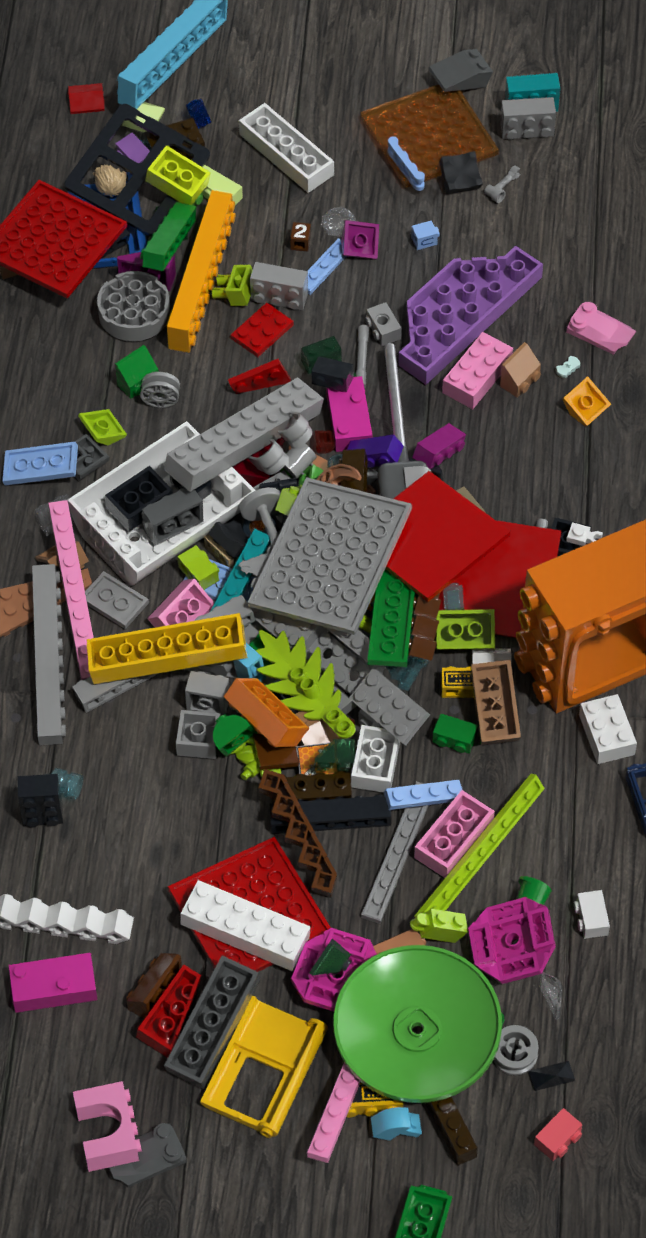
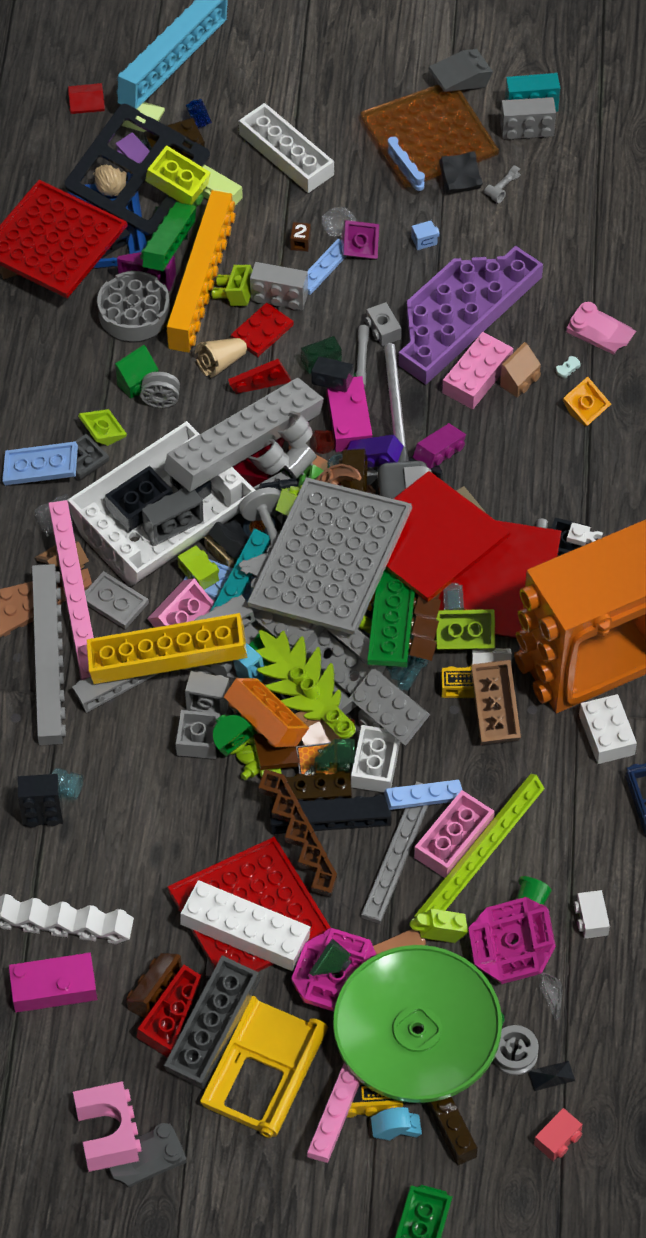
green brick [433,714,478,754] -> none
none -> tan cone [195,338,247,378]

